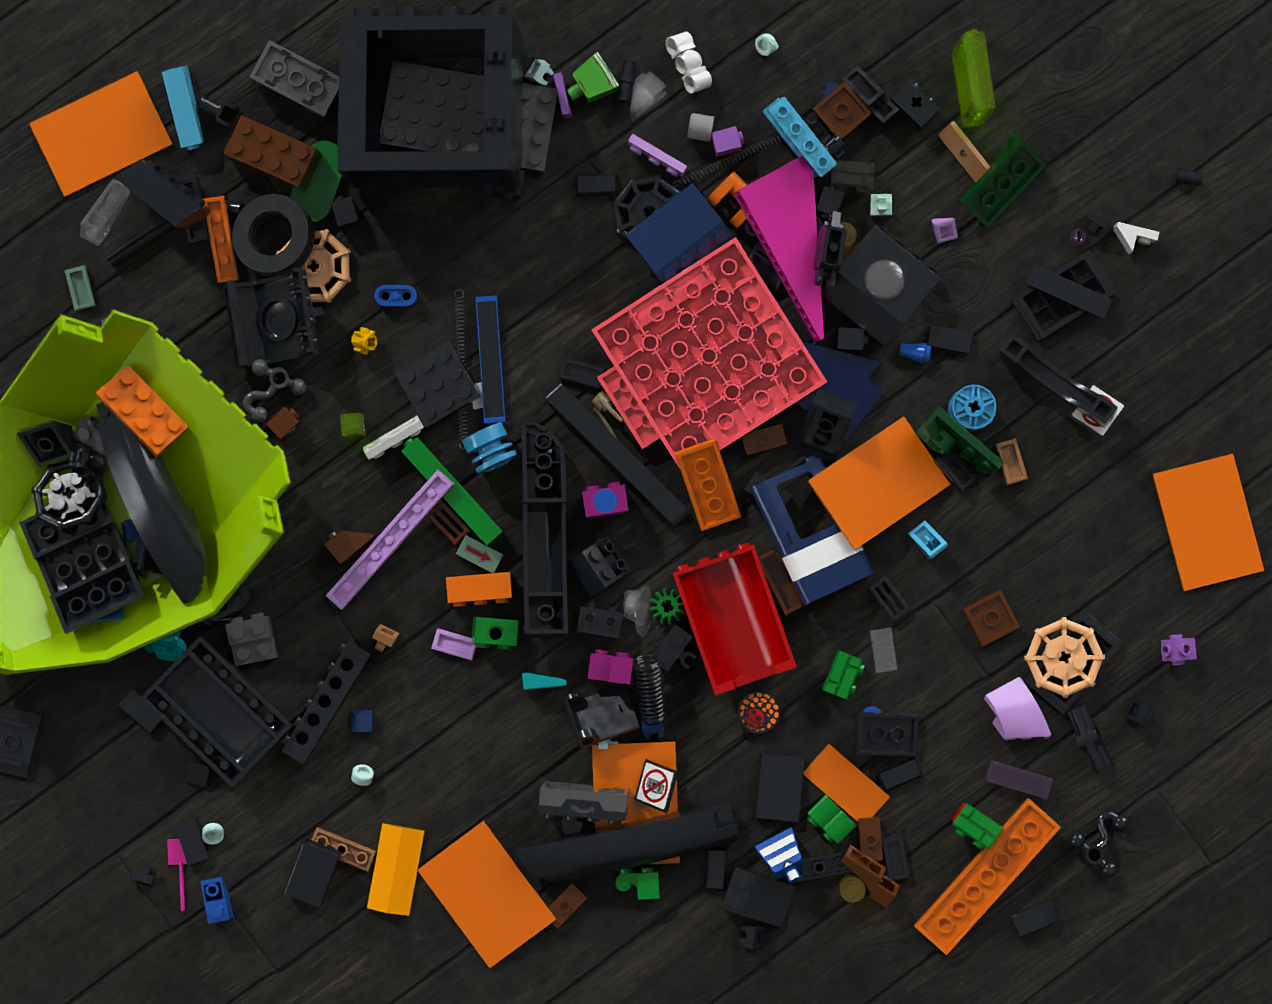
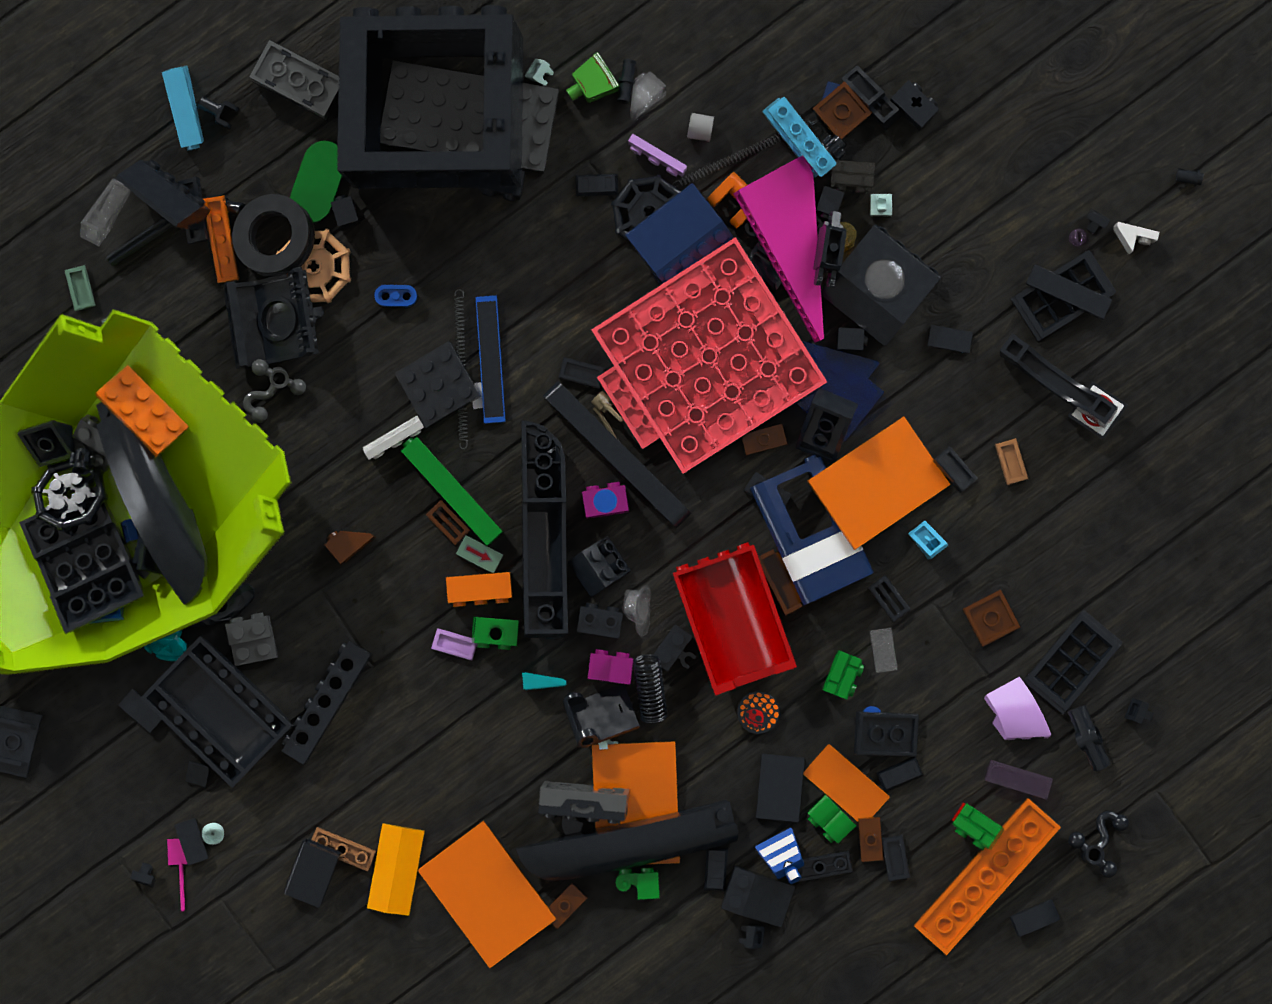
orange piece [29,71,173,197] -> none
blue slope [200,877,234,924] -> none
reddish brown brick [223,115,322,192] -> none
reddish brown brick [266,406,302,441] -> none
lavender tile [326,469,454,610] -> none
clear neon green brick [340,413,366,437] -> none
yellow gear [351,327,378,355] -> none
dark blue slope [351,710,373,732] -> none
light aqua tile [351,765,374,786] -> none
medium nougat tile [372,624,400,652] -> none
dark azure wheel [462,422,517,474] -> none
medium lavender tile [553,72,572,119] -> none
piece [634,759,679,813] -> none
dark blue tile [640,713,664,740] -> none
green gear [649,588,685,624] -> none
white piece [665,32,712,93] -> none
orange tile [674,438,741,531] -> none
medium lavender brick [711,126,744,157] -> none
light aqua tile [755,33,778,56] -> none
clear yellow piece [839,874,865,902] -> none
reddish brown slope [841,844,900,908] -> none
blue cone [900,343,932,364] -> none
dark green plate [916,407,1004,477] -> none
lavender slope [931,218,958,243] -> none
medium nougat tile [938,121,990,183] -> none
dark azure wheel [947,384,997,432] -> none
clear neon green window [952,29,995,128] -> none
dark green plate [960,133,1047,228] -> none
light nougat plate [1024,617,1105,698] -> none
orange piece [1152,454,1264,591] -> none
medium lavender brick [1161,634,1197,665] -> none

